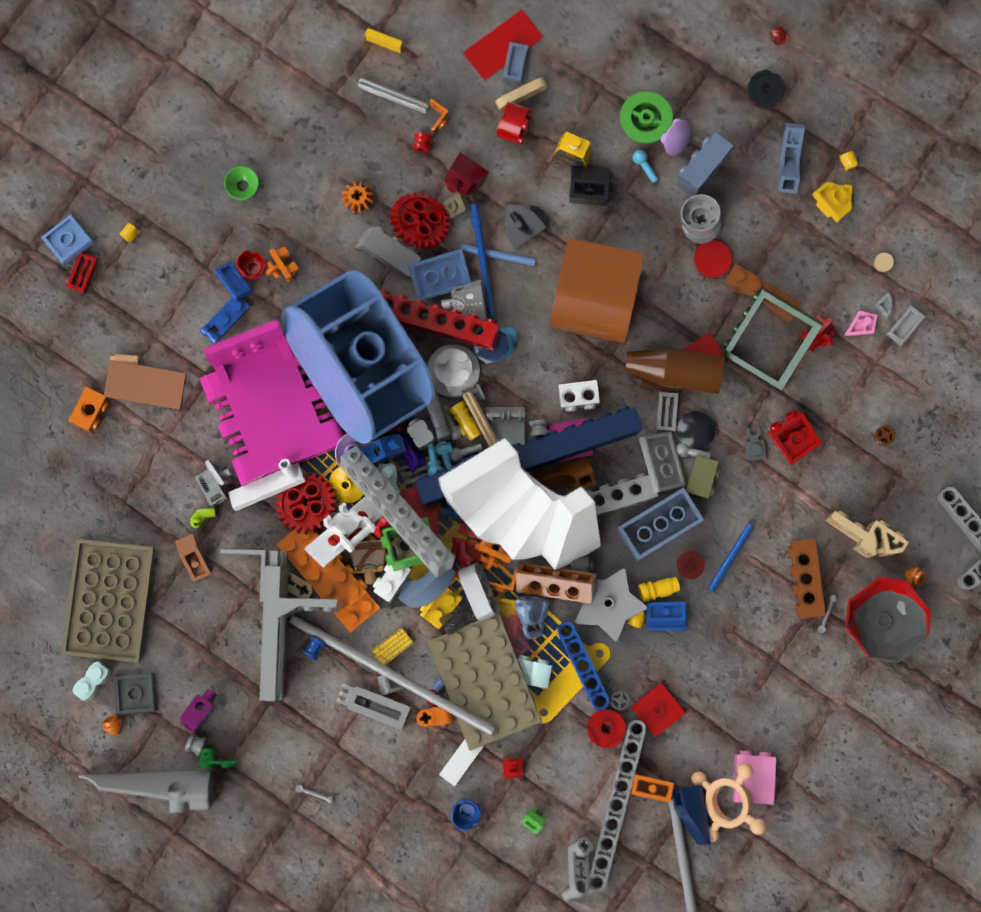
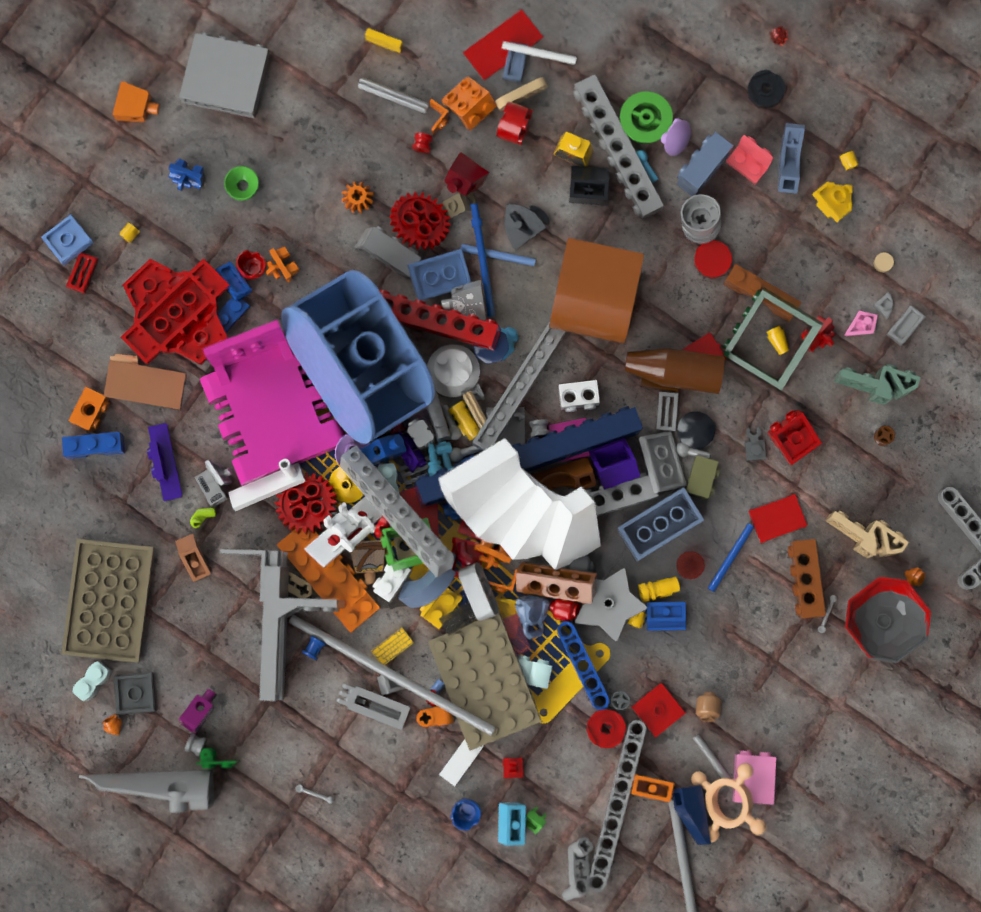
none -> blue arch [62,432,125,459]
none -> orange torso [112,81,160,122]
none -> red plate [120,258,230,365]
none -> dark purple bracket [147,423,183,502]
none -> blue hips [169,159,203,191]
none -> light grey brick [179,32,270,119]
none -> orange bracket [442,77,497,131]
none -> light grey plate [472,322,567,451]
none -> medium azure brick [498,802,526,845]
none -> white bar [502,41,576,64]
none -> red head [550,598,580,622]
none -> light grey brick [573,74,664,220]
none -> dark purple piece [589,438,640,490]
none -> light grey bar [693,734,731,779]
none -> medium nougat head [696,692,722,722]
none -> coral bracket [726,135,774,185]
none -> red piece [748,494,807,543]
none -> yellow cone [766,325,789,355]
none -> sand green piece [834,364,921,405]

